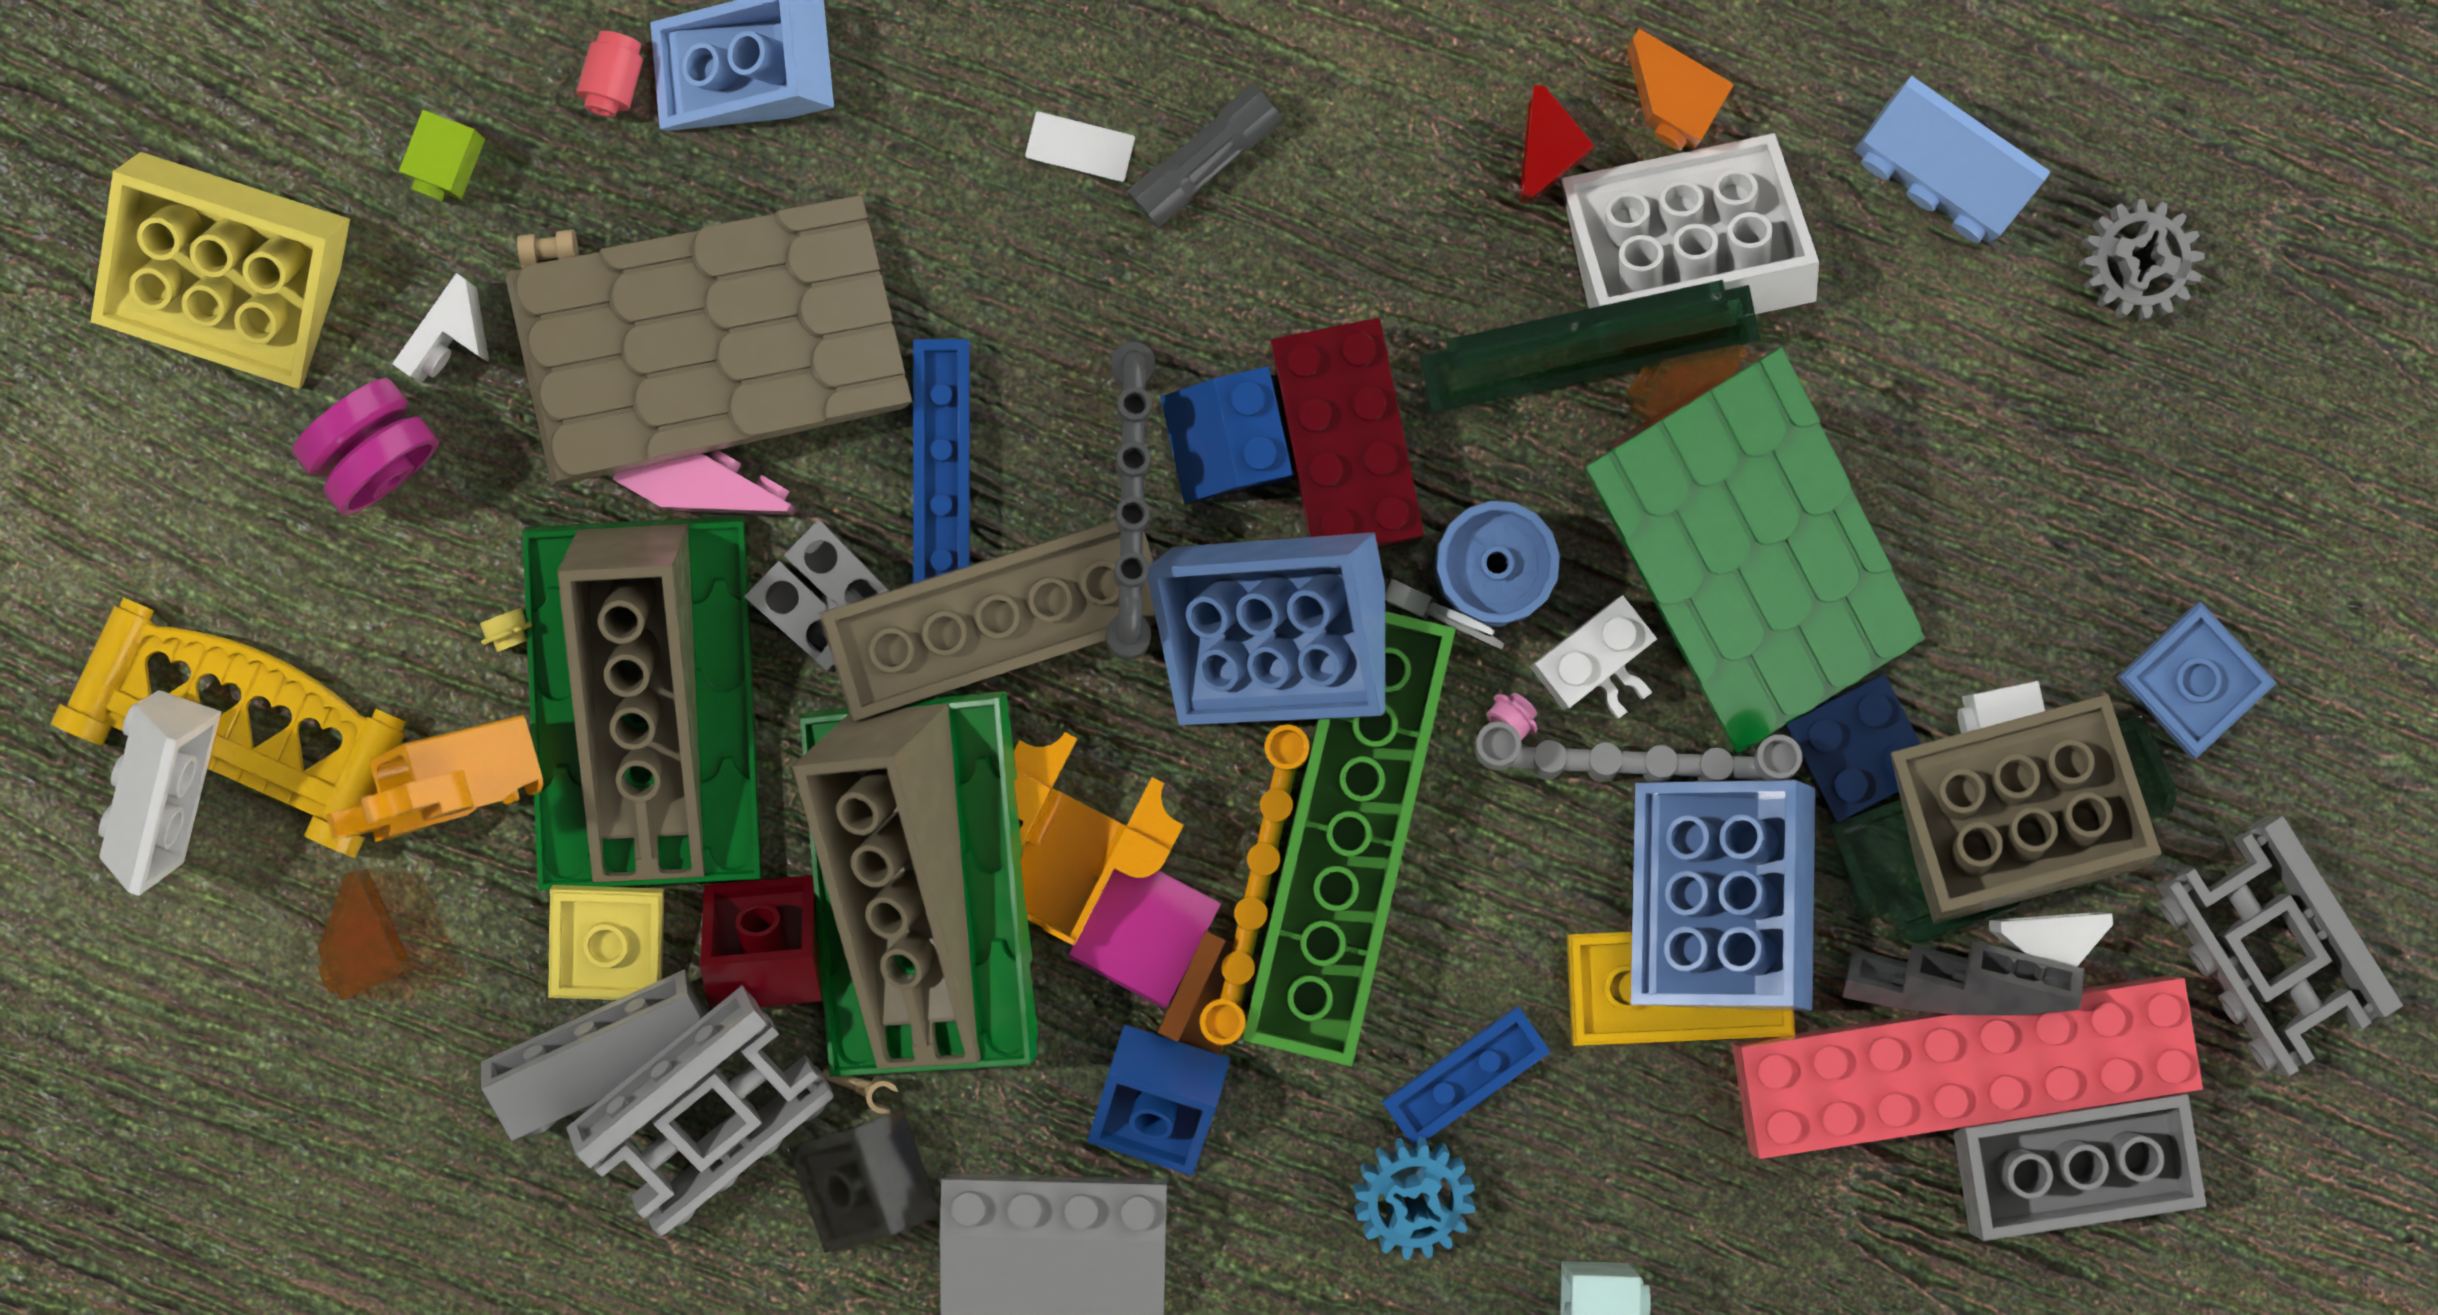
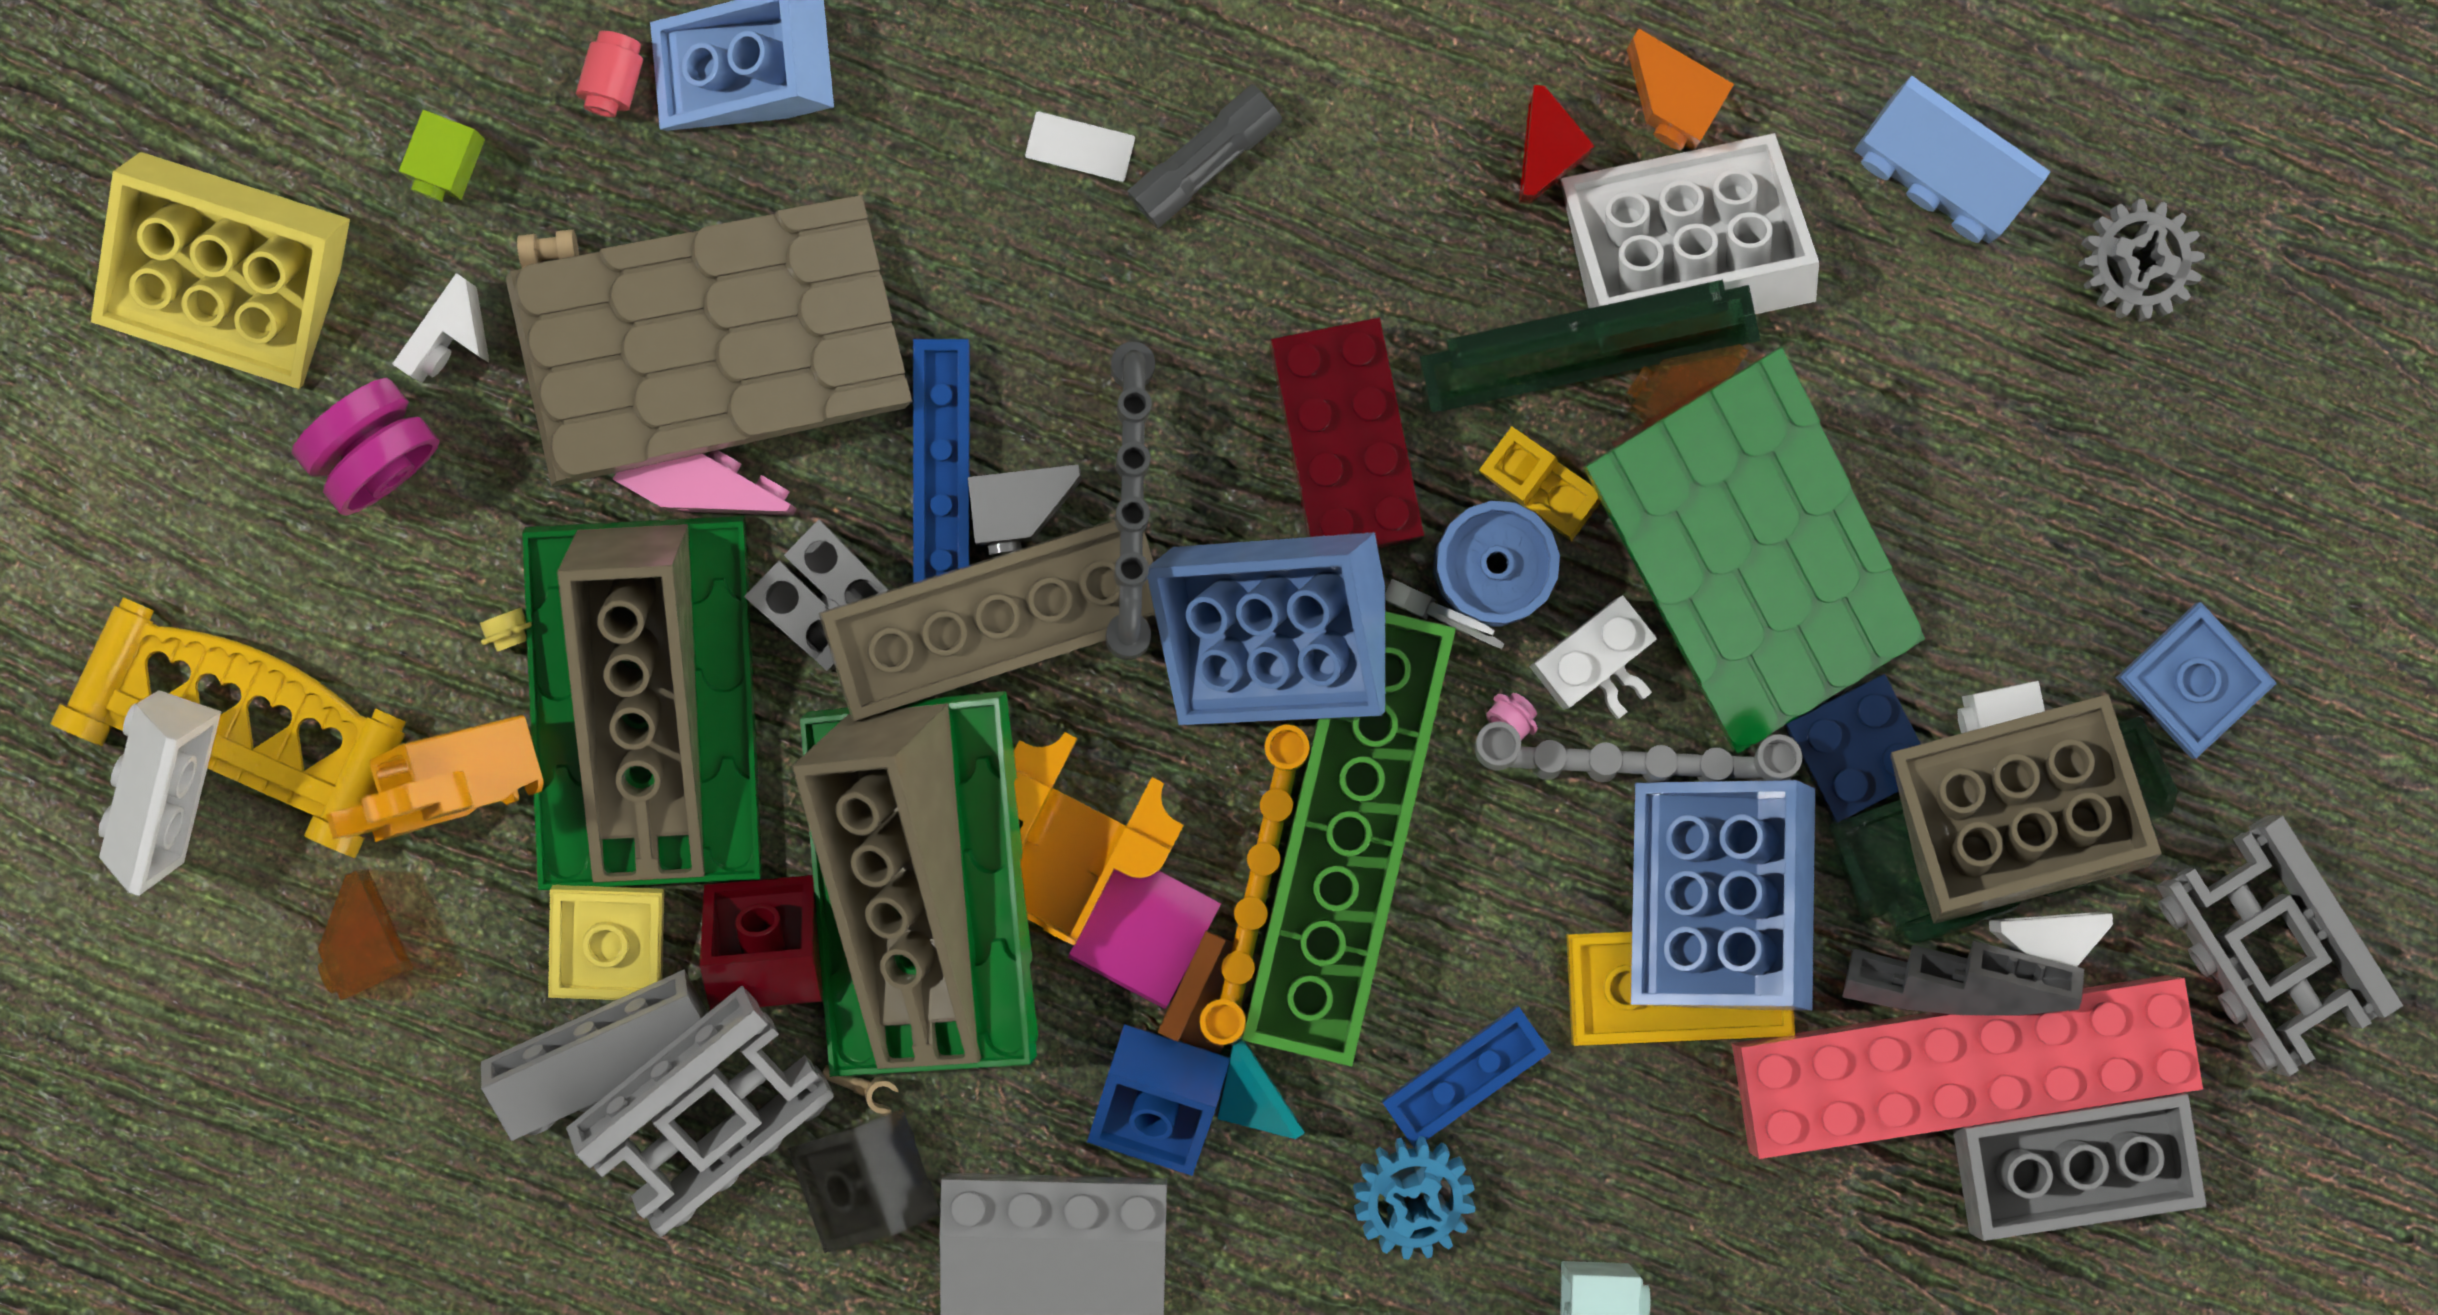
blue slope [1160,366,1293,504] -> none
none -> light grey slope [968,464,1082,555]
none -> teal slope [1218,1036,1305,1139]
none -> yellow slope [1479,426,1601,541]

